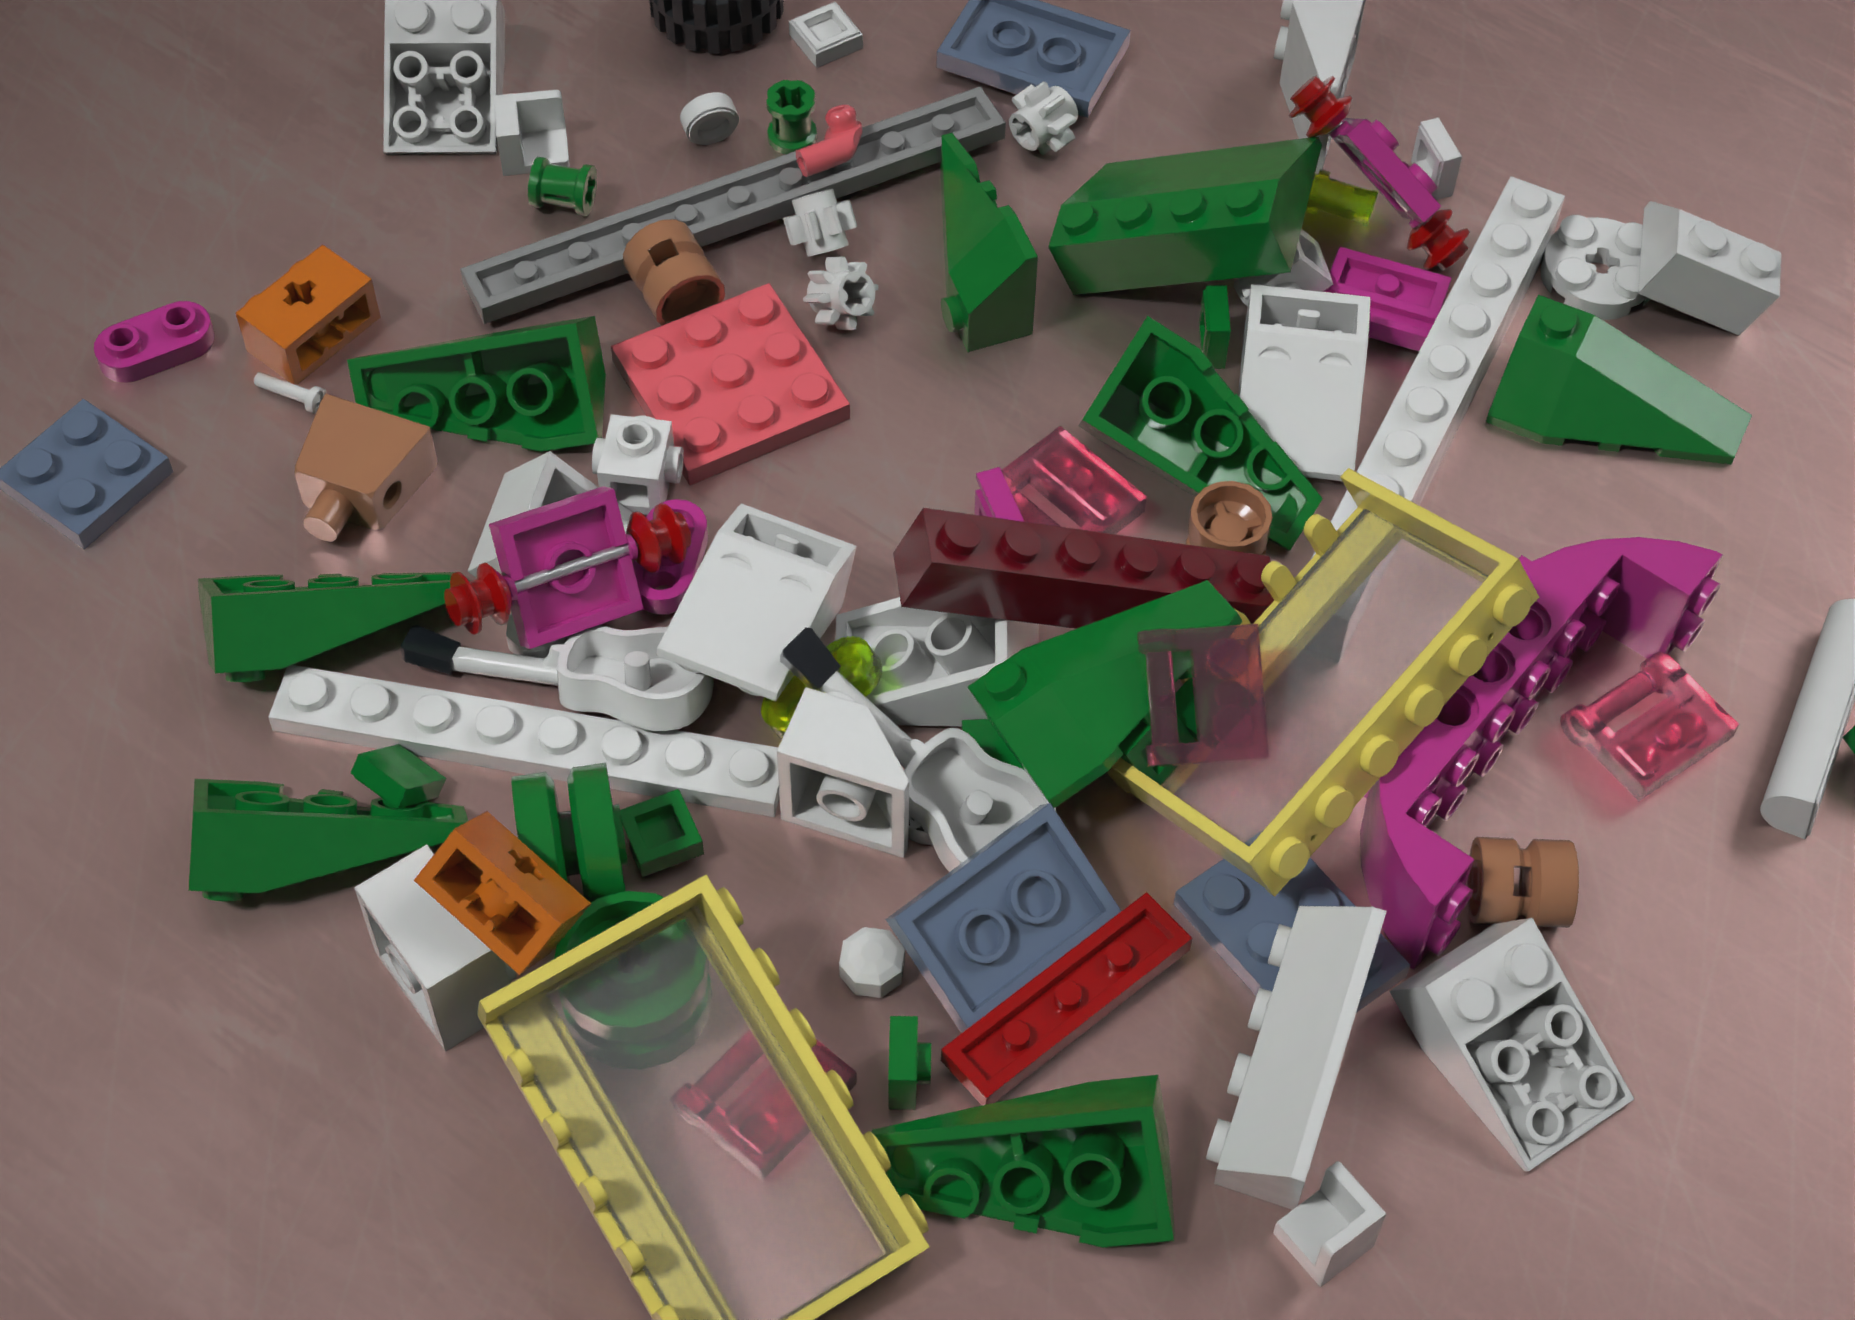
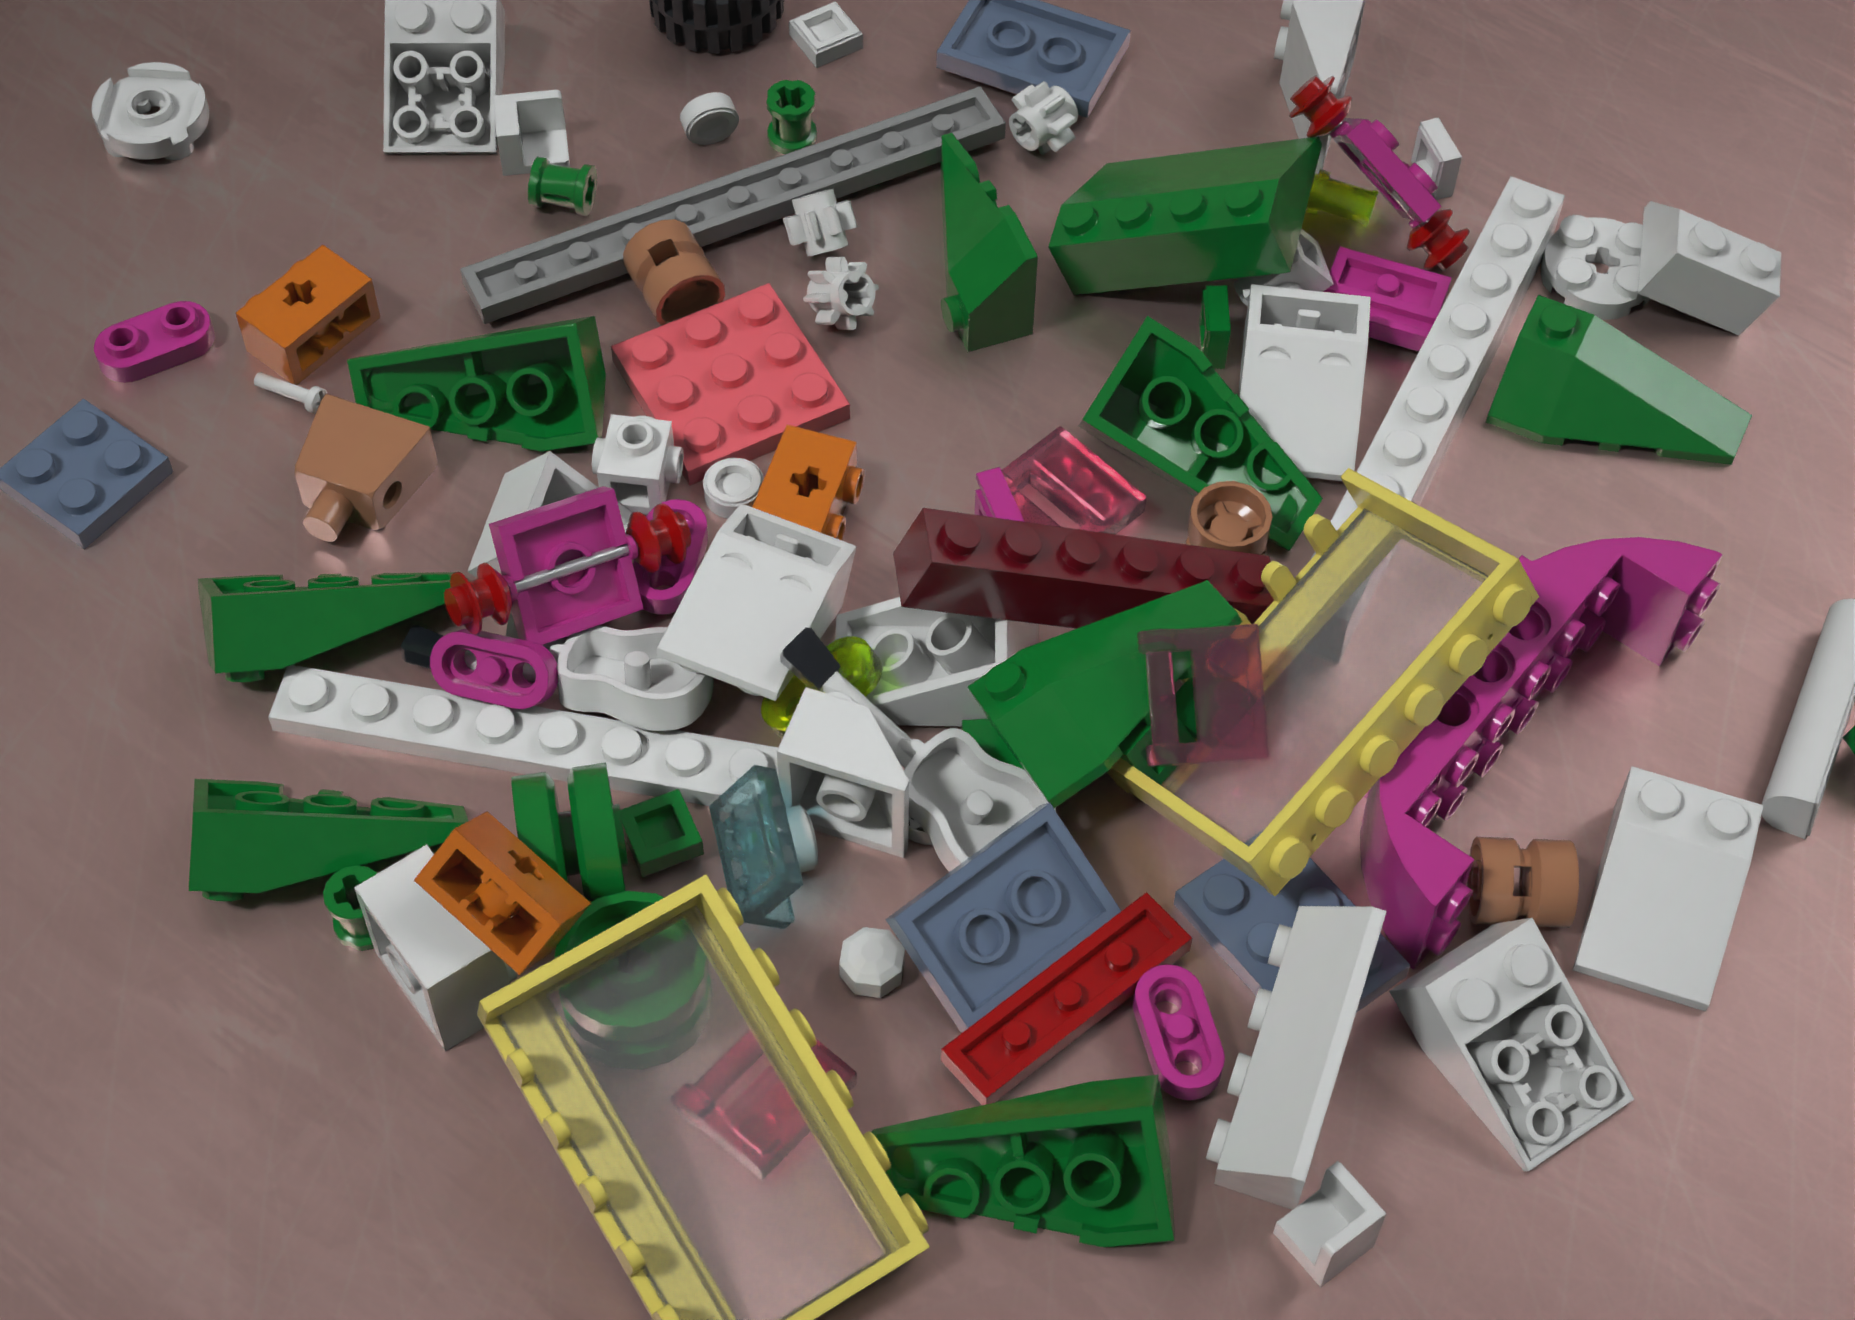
green tile [351,744,447,809] -> none
coral arm [796,105,863,177] -> none
green plate [888,1016,931,1110] -> none
clear pink plate [1560,652,1739,801] -> none
none -> white plate [92,62,209,160]
none -> green bush [323,865,378,951]
none -> dark pink plate [430,629,558,709]
none -> white tile [703,458,764,519]
none -> clear light blue bracket [709,765,803,929]
none -> orange brick [752,425,865,541]
none -> white tile [774,805,818,875]
none -> dark pink plate [1133,965,1225,1100]
none -> white slope [1573,766,1764,1012]

